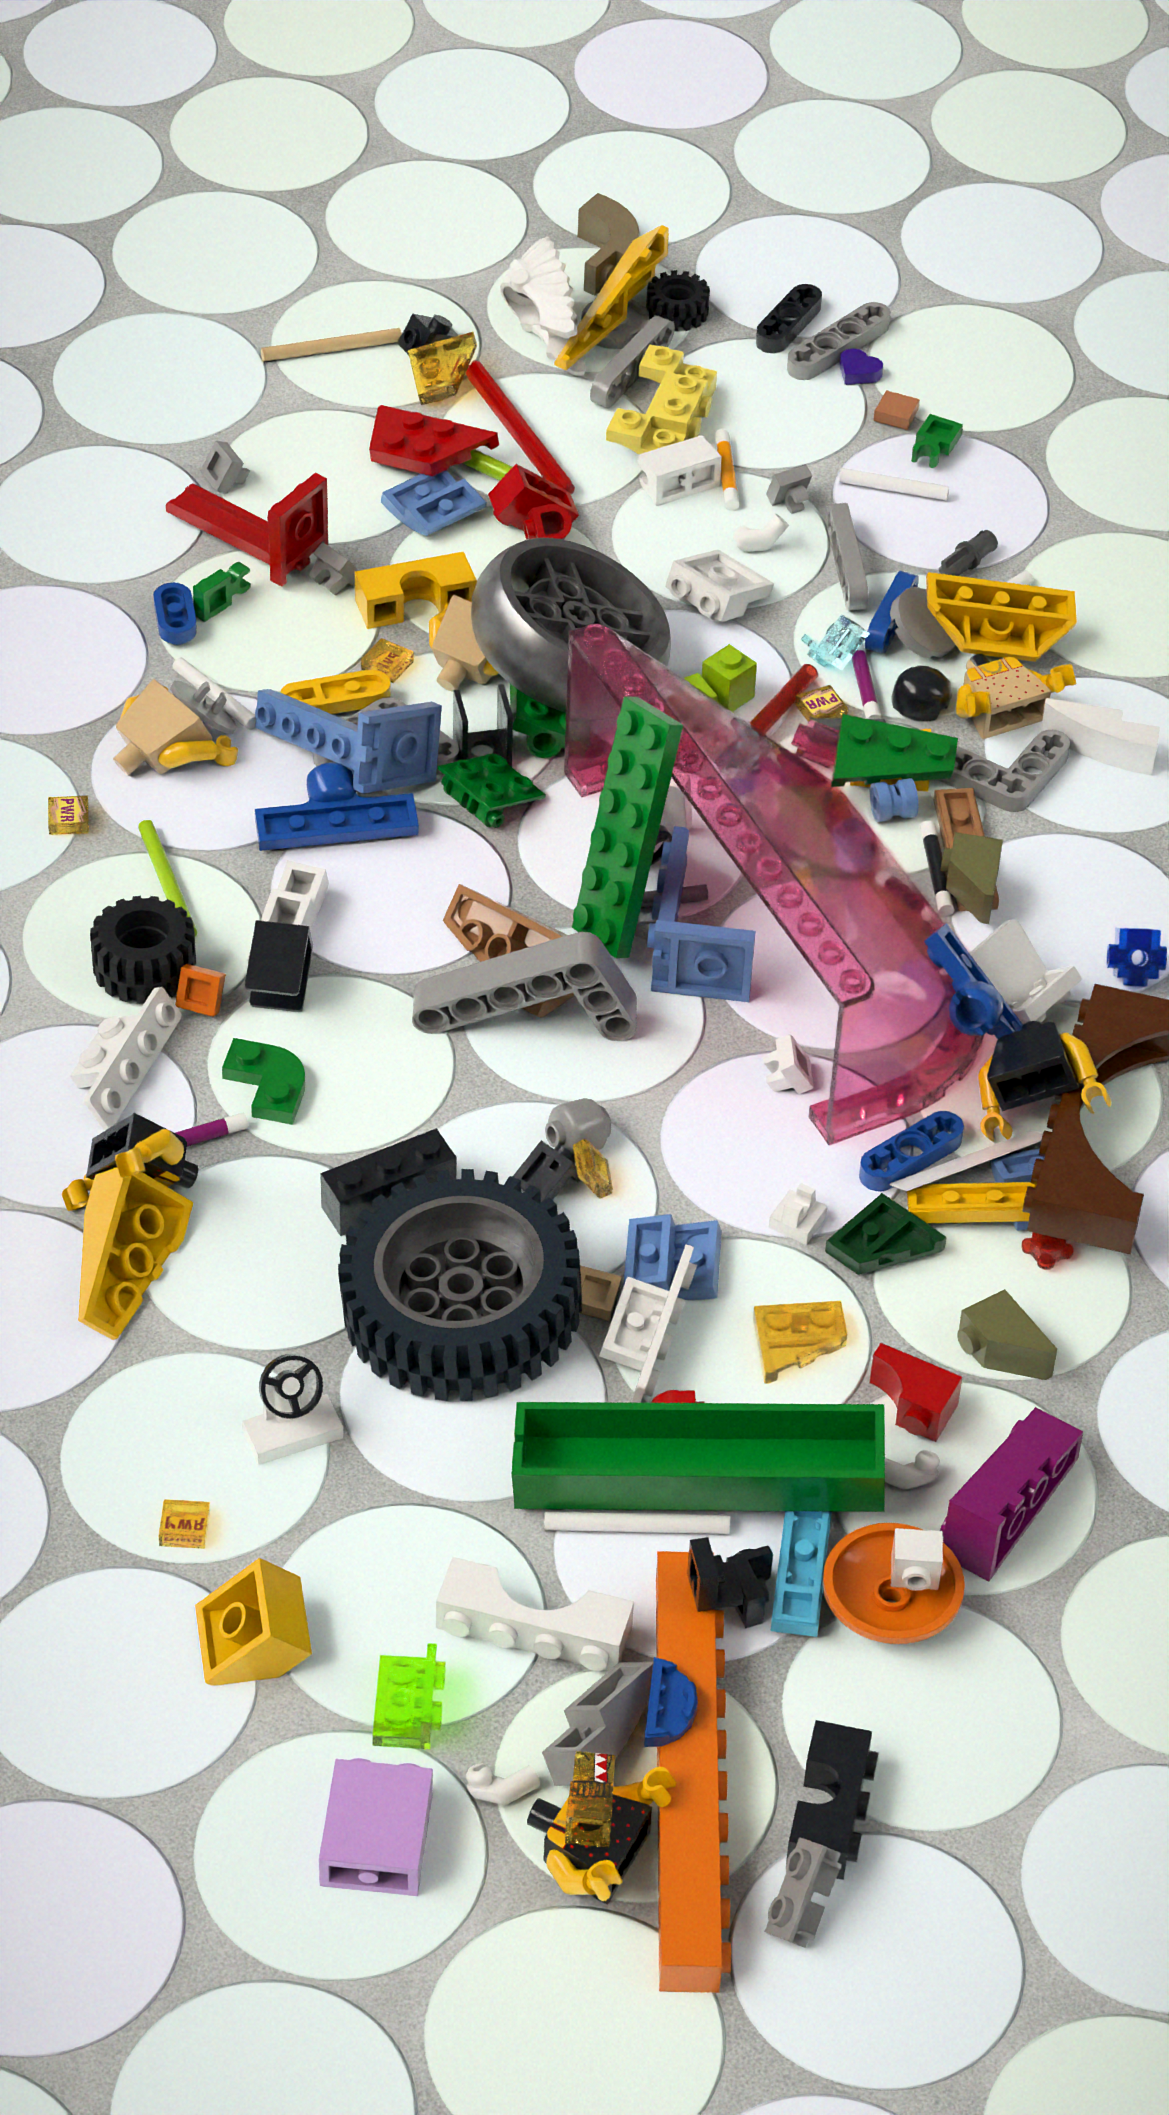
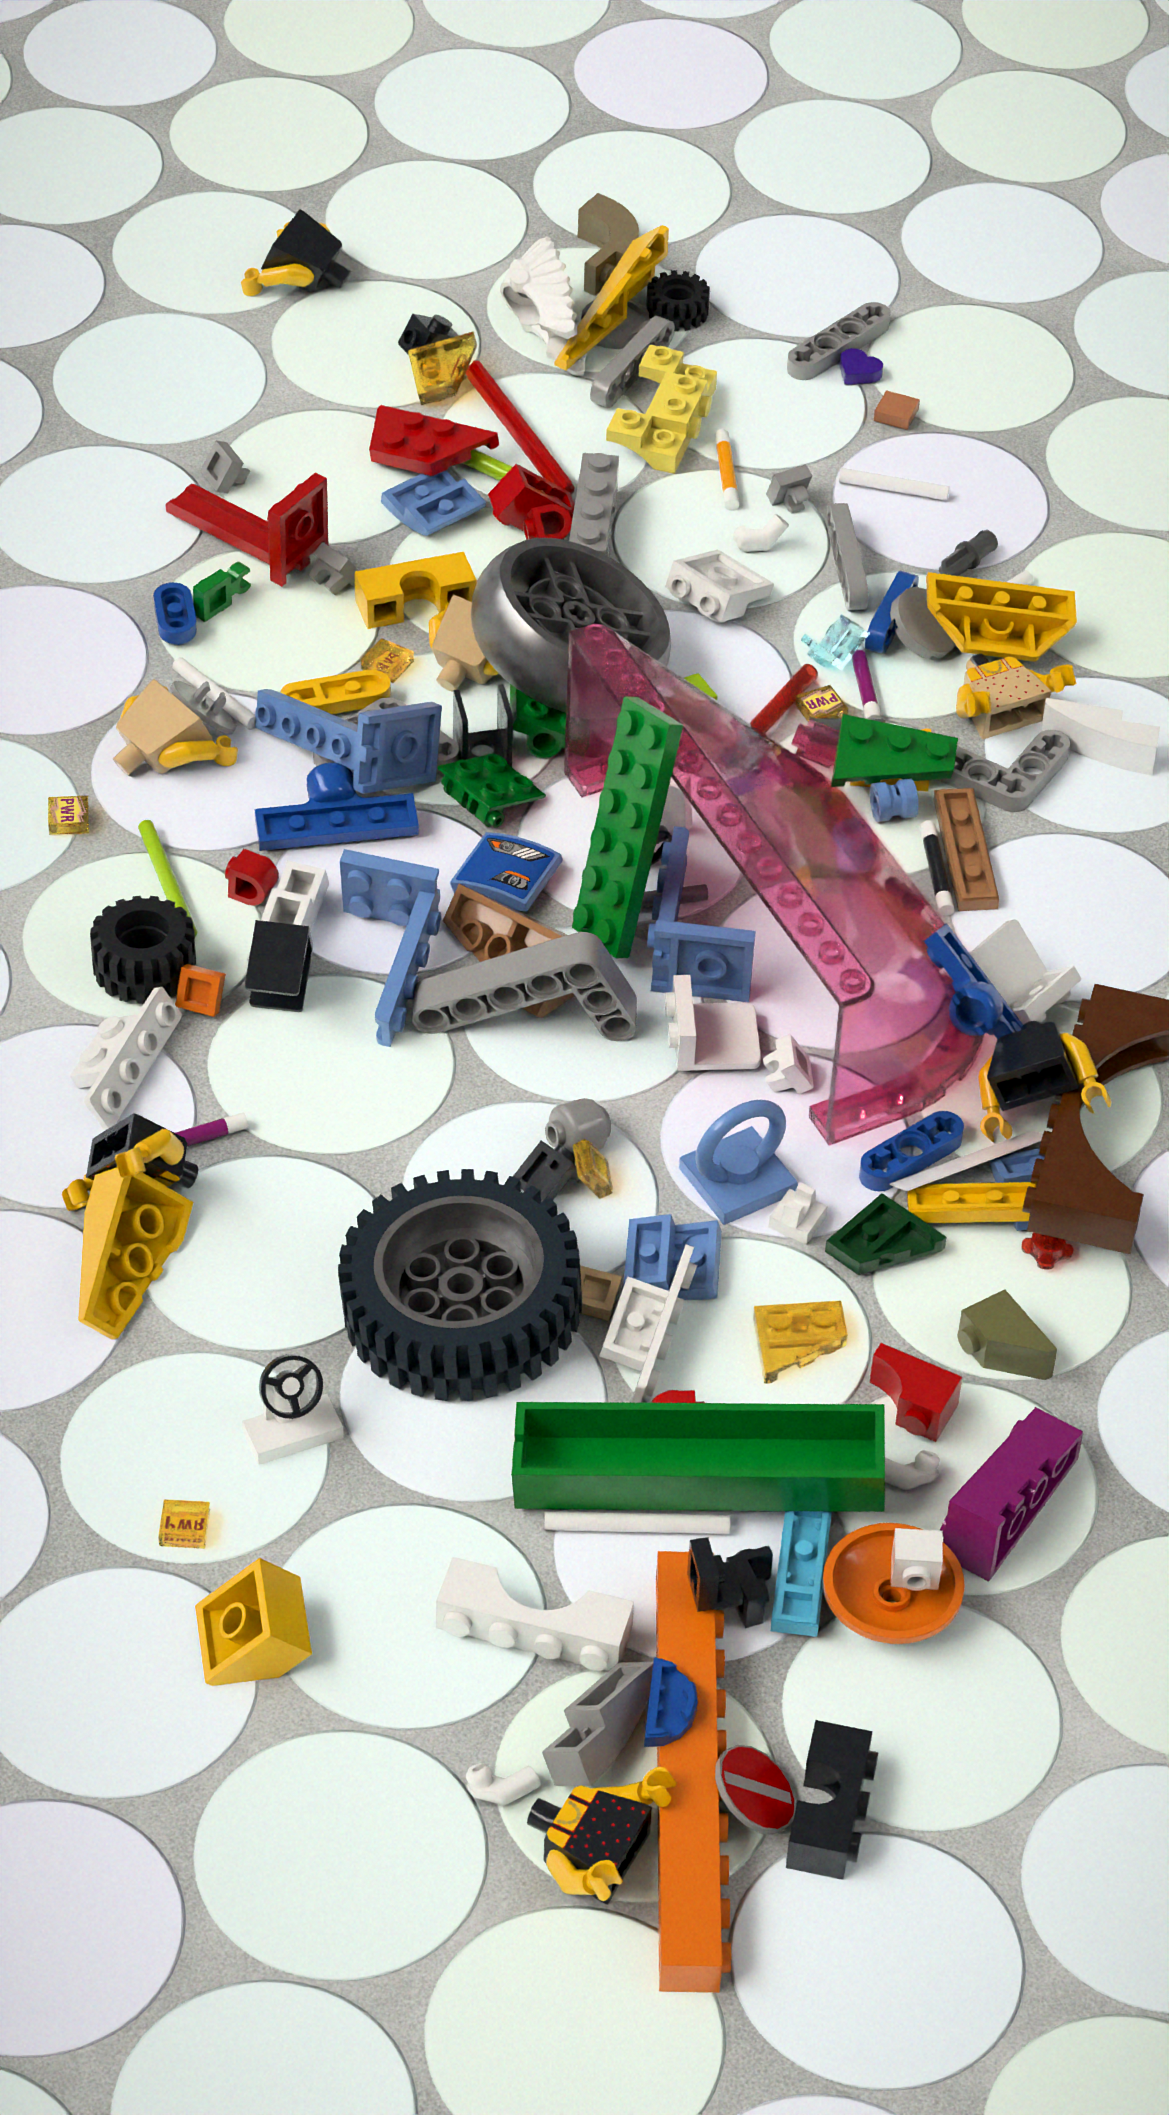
green plate [222,1038,305,1125] -> none
tan bar [261,328,402,362] -> none
lavender brick [319,1758,433,1896] -> none
black arch [320,1128,457,1237] -> none
clear neon green bracket [372,1643,446,1749] -> none
clear yellow leg [565,1751,615,1847] -> none
white hinge [637,435,721,506] -> none
lime brick [701,644,757,715] -> none
black beam [756,284,822,354] -> none
light grey hinge [764,1837,842,1948] -> none
black hair [891,665,952,721] -> none
green plate [911,414,963,468] -> none
olive slope [941,832,1003,924] -> none
clear blue brick [1106,927,1167,987] -> none
none -> red plate [225,848,279,906]
none -> black torso [241,209,351,296]
none -> medium blue bracket [339,849,442,1047]
none -> slope [450,832,563,911]
none -> light grey arch [569,453,619,556]
none -> white bracket [665,975,761,1071]
none -> medium blue tile [679,1099,798,1225]
none -> red piece [715,1745,796,1835]

